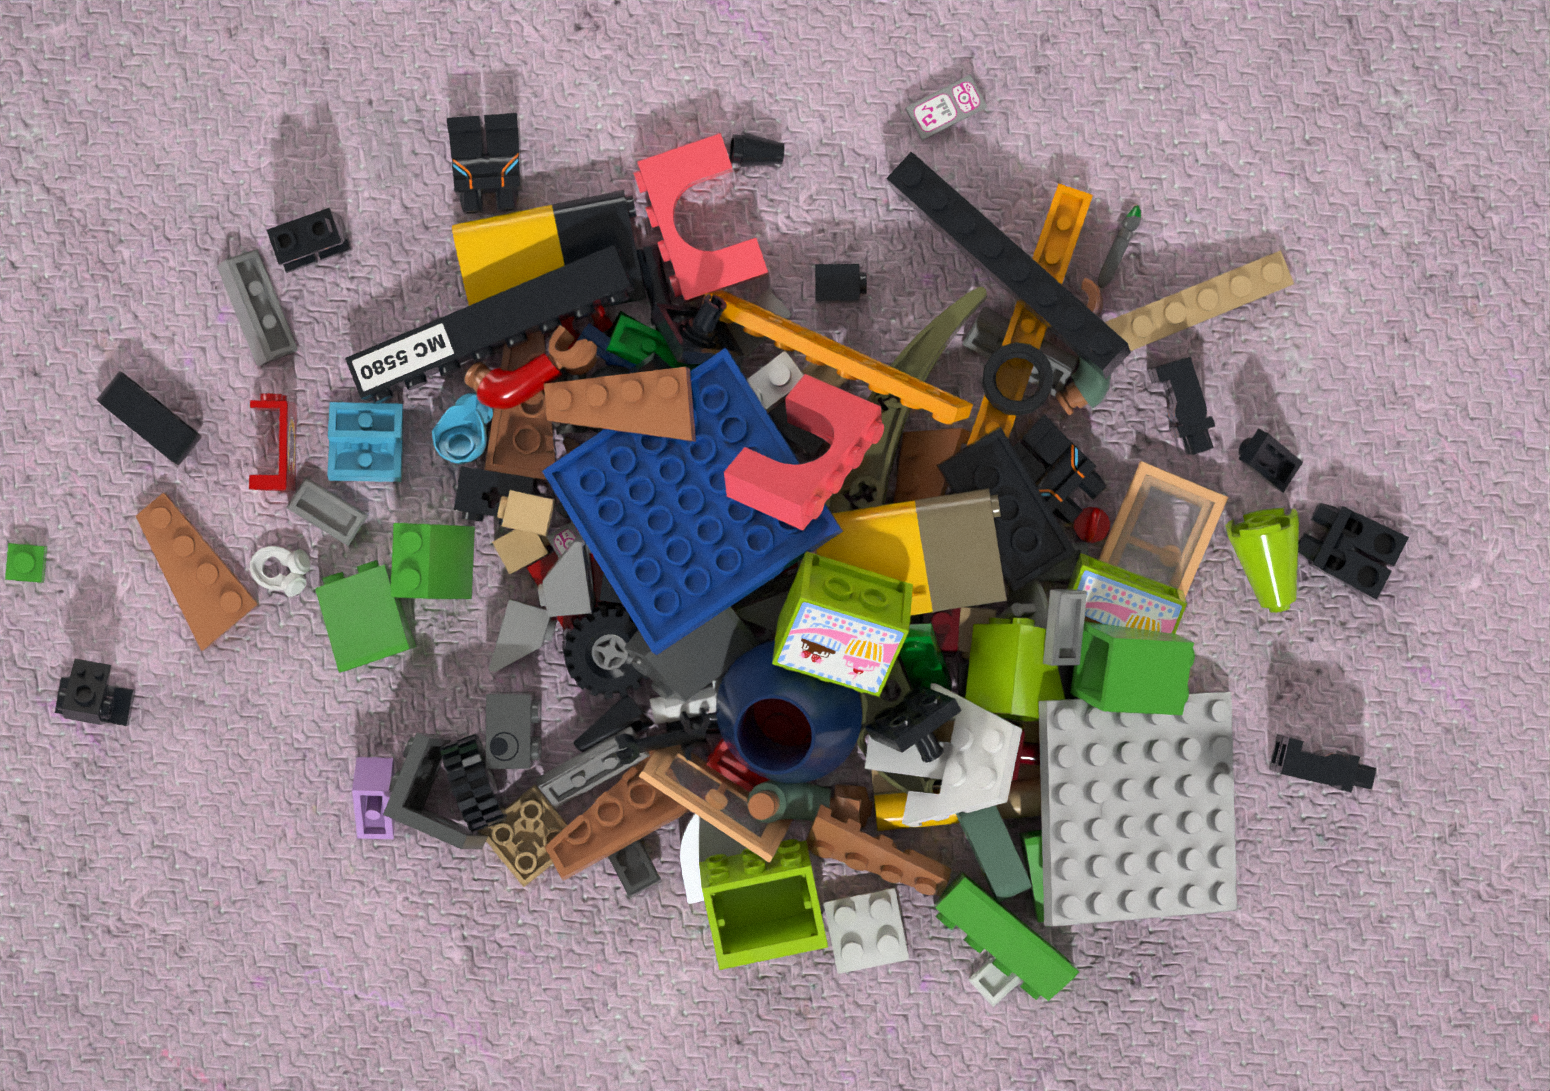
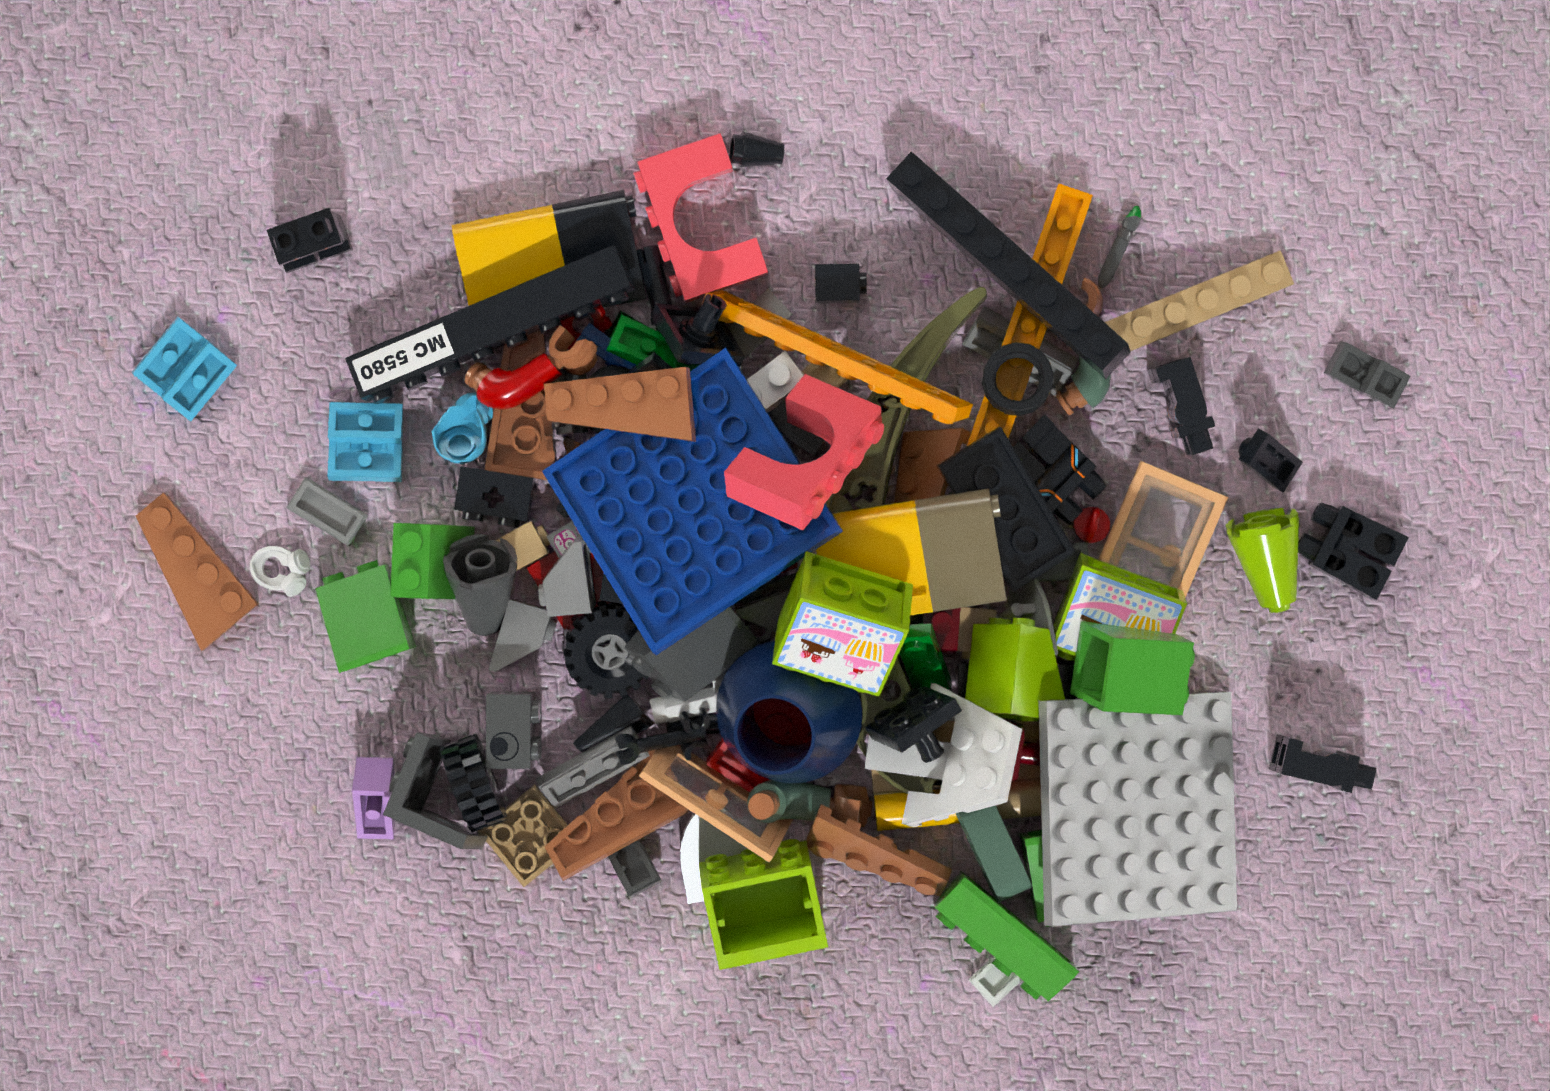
bright green plate [5,543,47,583] -> none
black tile [55,658,135,726] -> none
black beam [96,371,202,465] -> none
light grey slope [217,249,298,366] -> none
red panel [249,393,297,491] -> none
black hips [447,113,523,214] -> none
tan brick [497,490,555,536] -> none
white plate [823,887,909,974] -> none
tile [905,74,987,141] -> none
light grey tile [1043,589,1087,666] -> none
none -> medium azure slope [132,316,237,422]
none -> dark grey cone [443,534,518,636]
none -> dark grey slope [1324,341,1411,408]

